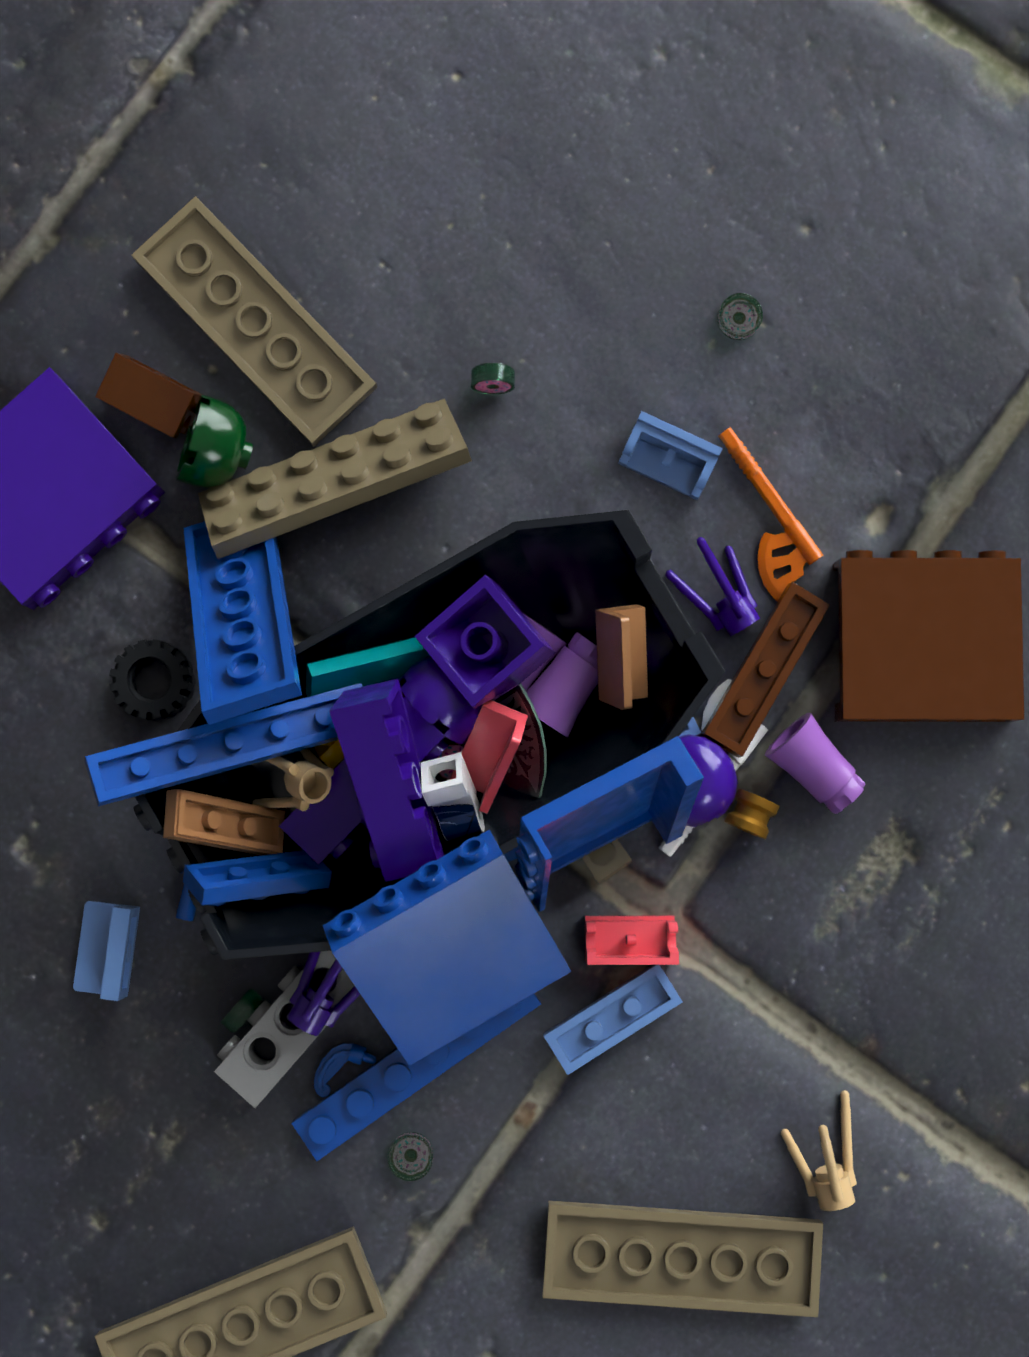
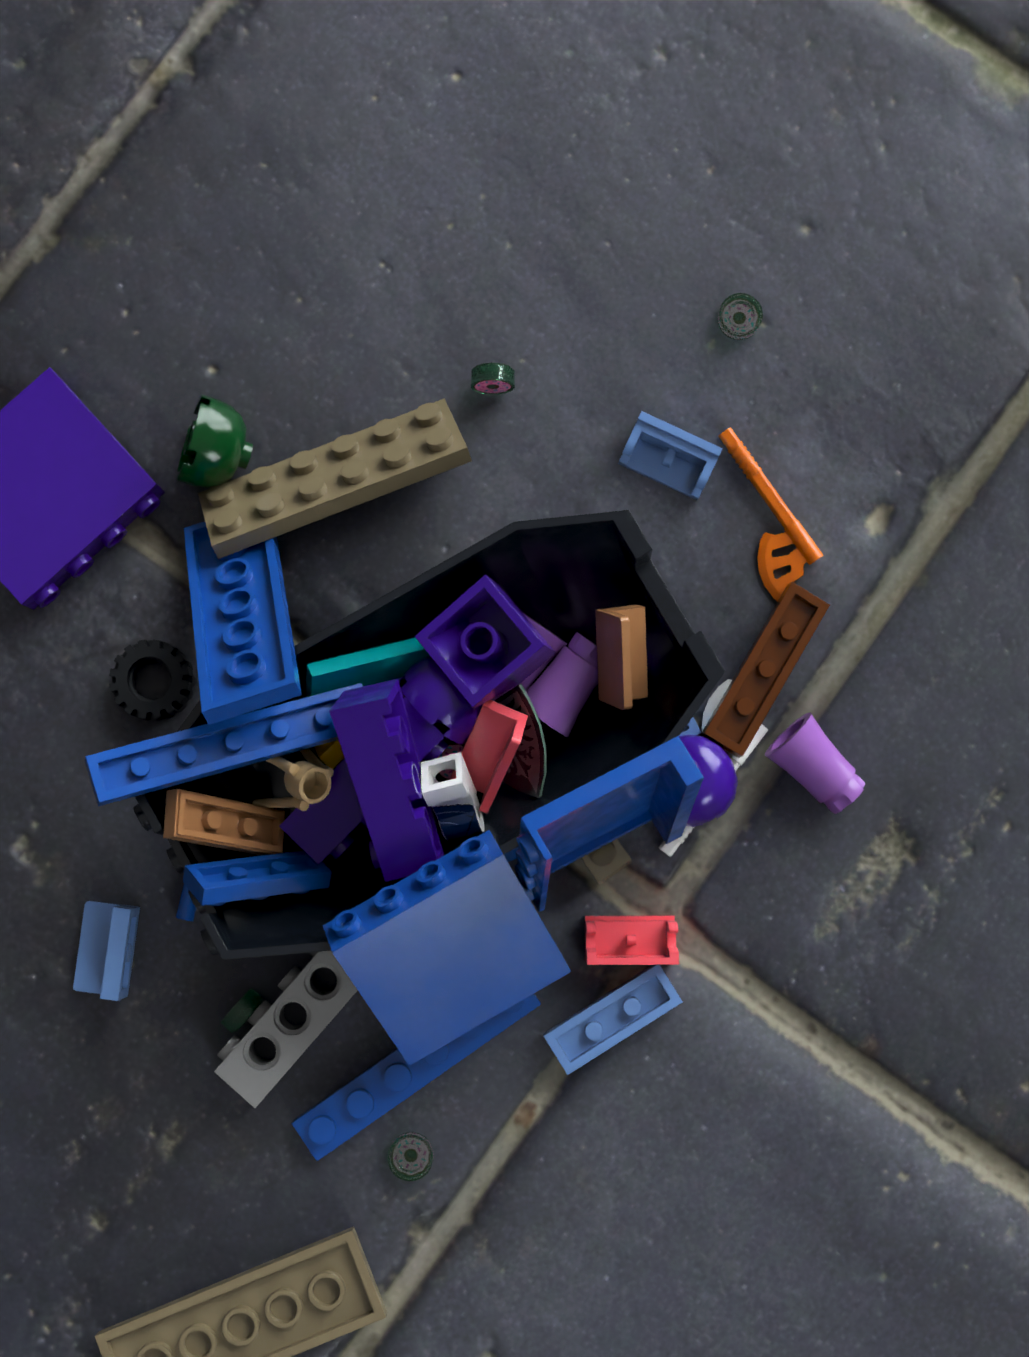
reddish brown hinge [95,353,203,438] -> none
dark tan plate [131,196,378,447] -> none
dark purple plant [287,952,360,1036] -> none
blue piece [314,1043,377,1097] -> none
dark tan plate [542,1201,823,1317] -> none
dark purple plant [665,537,760,637] -> none
pearl gold wheel [724,789,780,840] -> none
tan plant [781,1090,857,1211] -> none
reddish brown panel [833,550,1024,722] -> none

